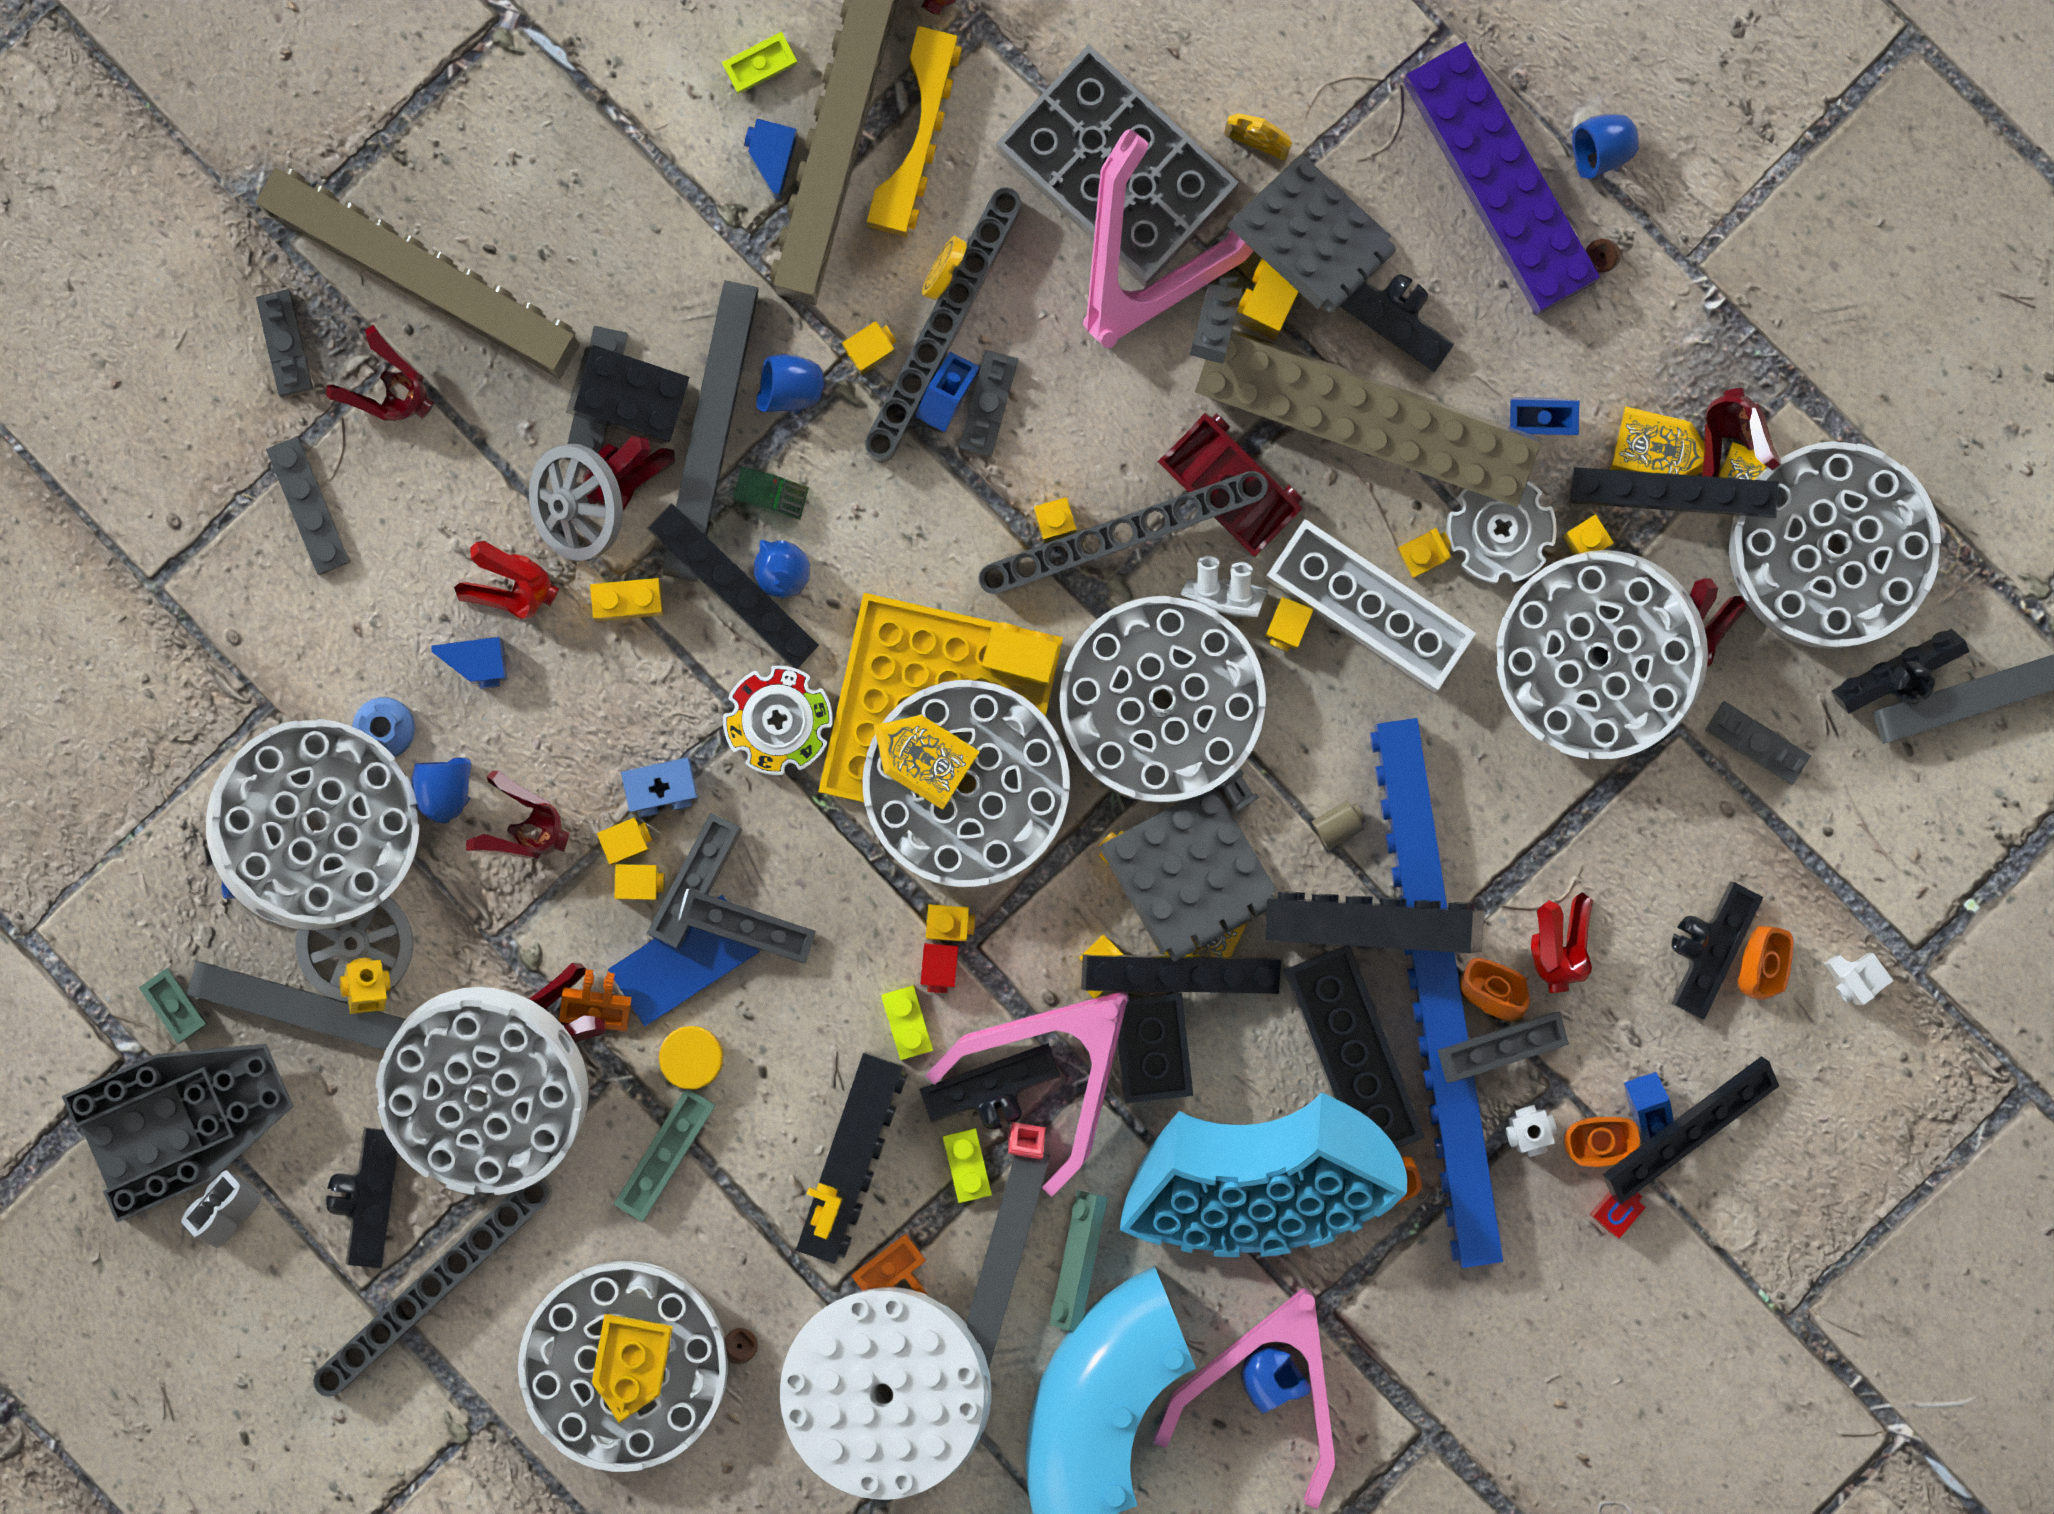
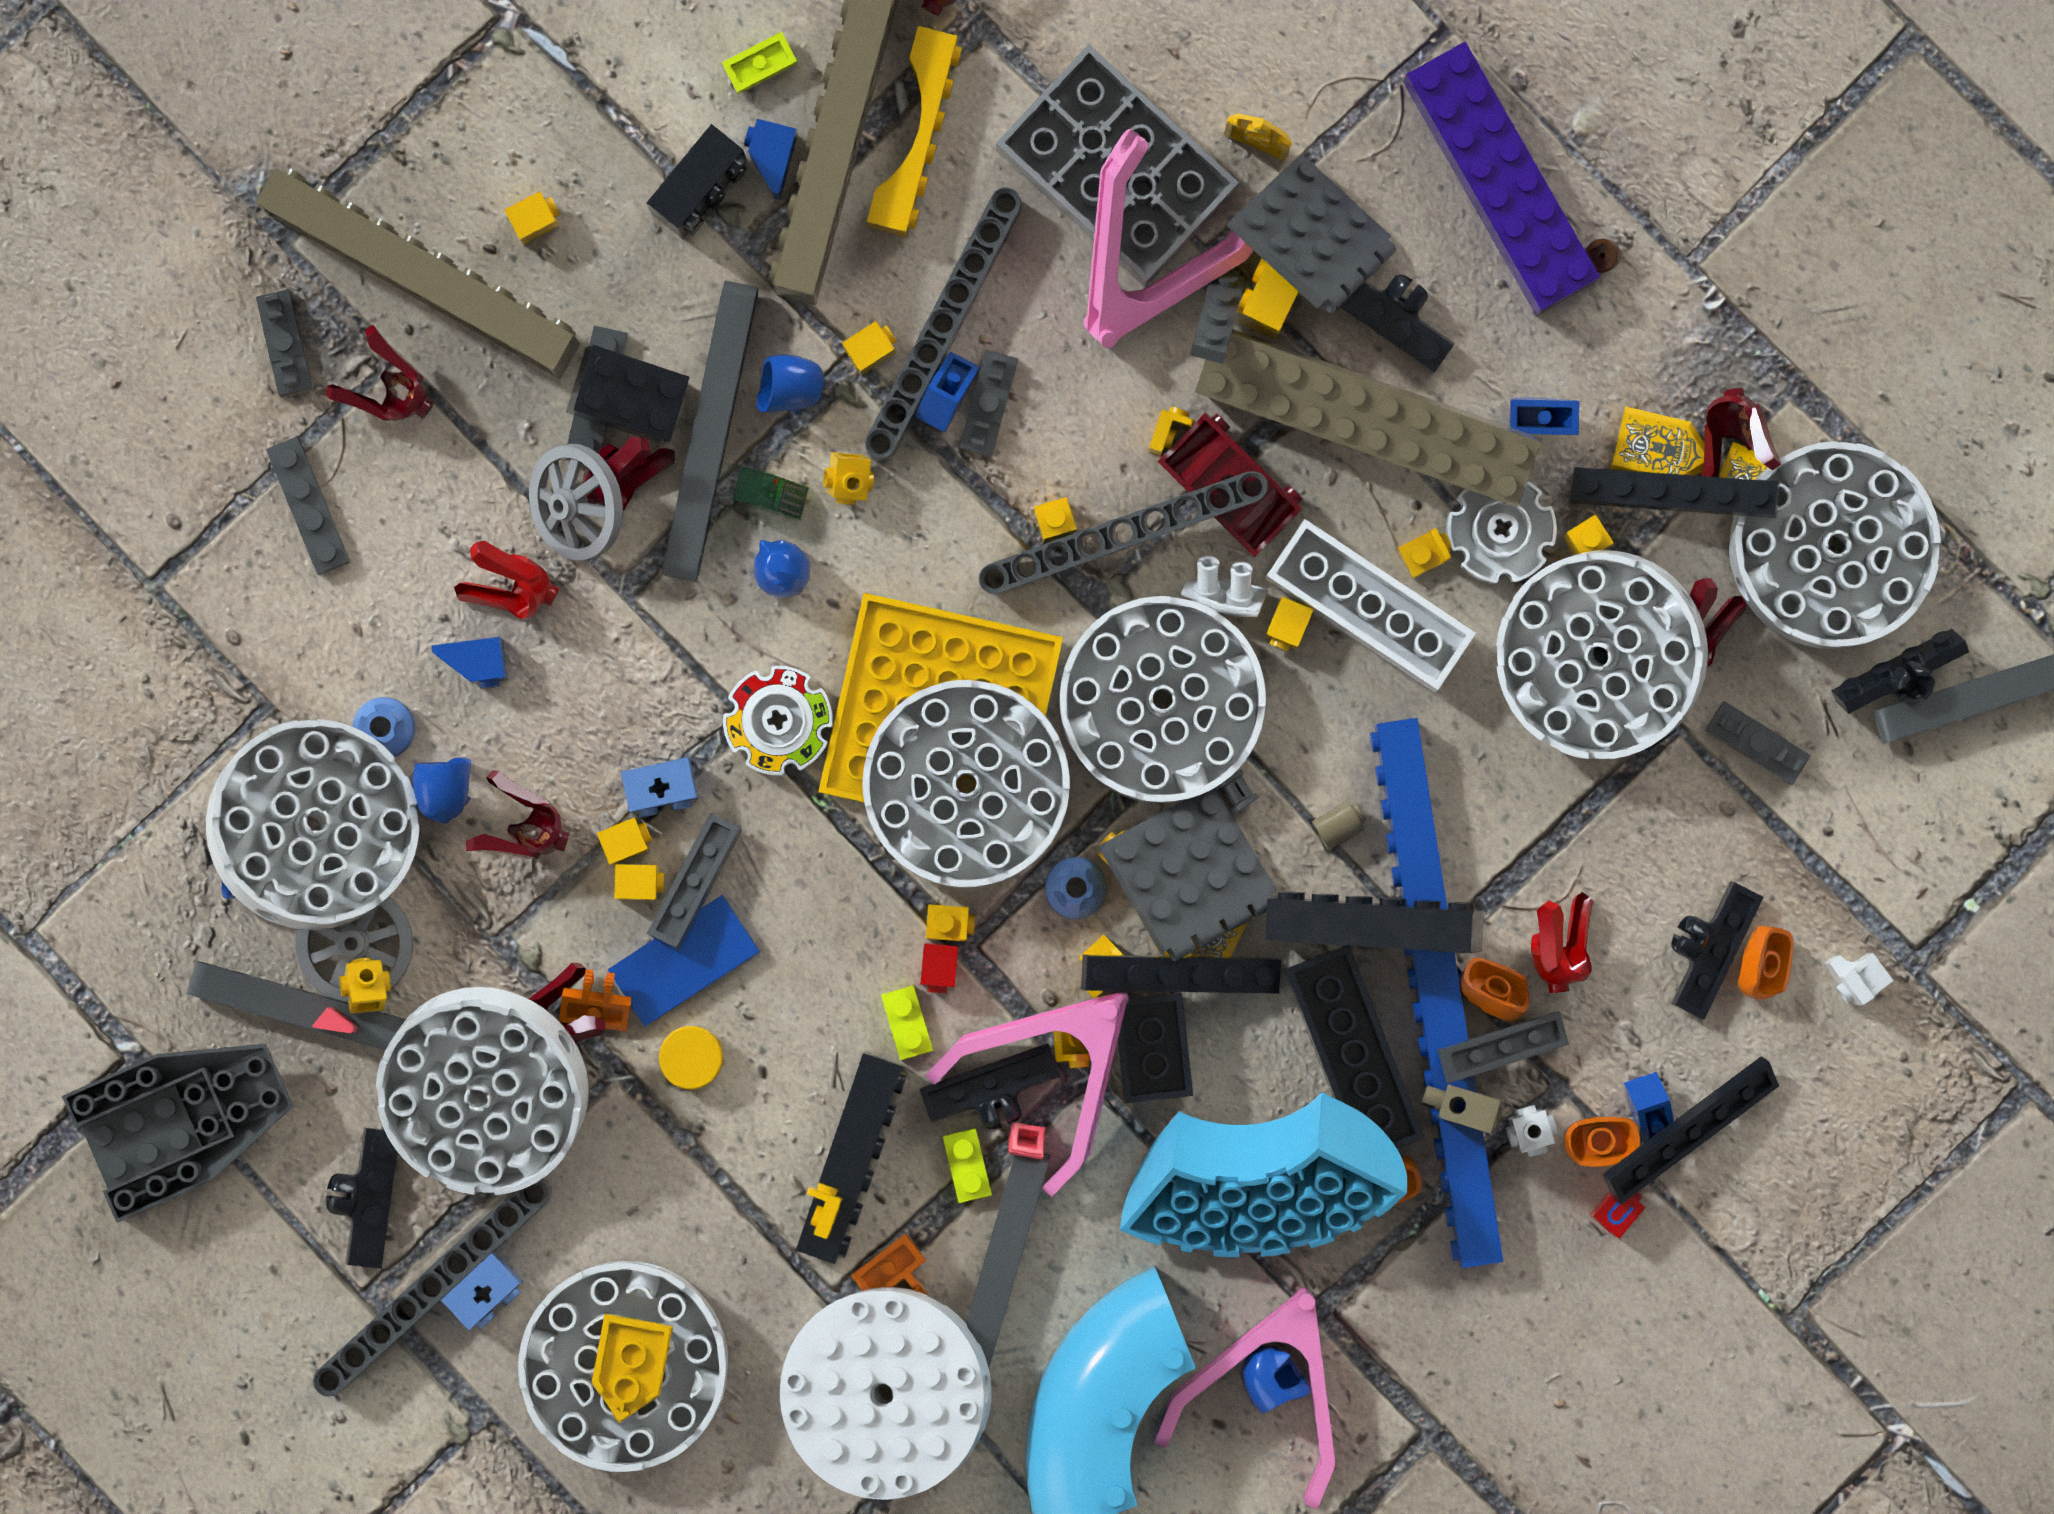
sand green plate [139,968,208,1044] -> none
light grey brick [181,1170,262,1248] -> none
yellow brick [590,578,664,622] -> none
sand green plate [614,1089,716,1222] -> none
black plate [646,503,819,669] -> none
dark grey plate [676,889,816,964] -> none
reddish brown tile [725,1328,758,1364] -> none
yellow tile [874,715,980,810] -> none
yellow tile [922,235,967,300] -> none
yellow brick [982,622,1059,685] -> none
sand green plate [1050,1190,1108,1332] -> none
blue piece [1572,114,1639,179] -> none
none -> coral slope [312,1007,359,1033]
none -> medium blue brick [441,1251,523,1330]
none -> yellow brick [504,191,561,245]
none -> black brick [646,124,747,240]
none -> yellow brick [823,452,874,505]
none -> medium blue piece [1045,857,1107,919]
none -> yellow bracket [1053,1030,1091,1068]
none -> yellow bracket [1148,407,1194,456]
none -> dark tan torso [1422,1084,1505,1135]

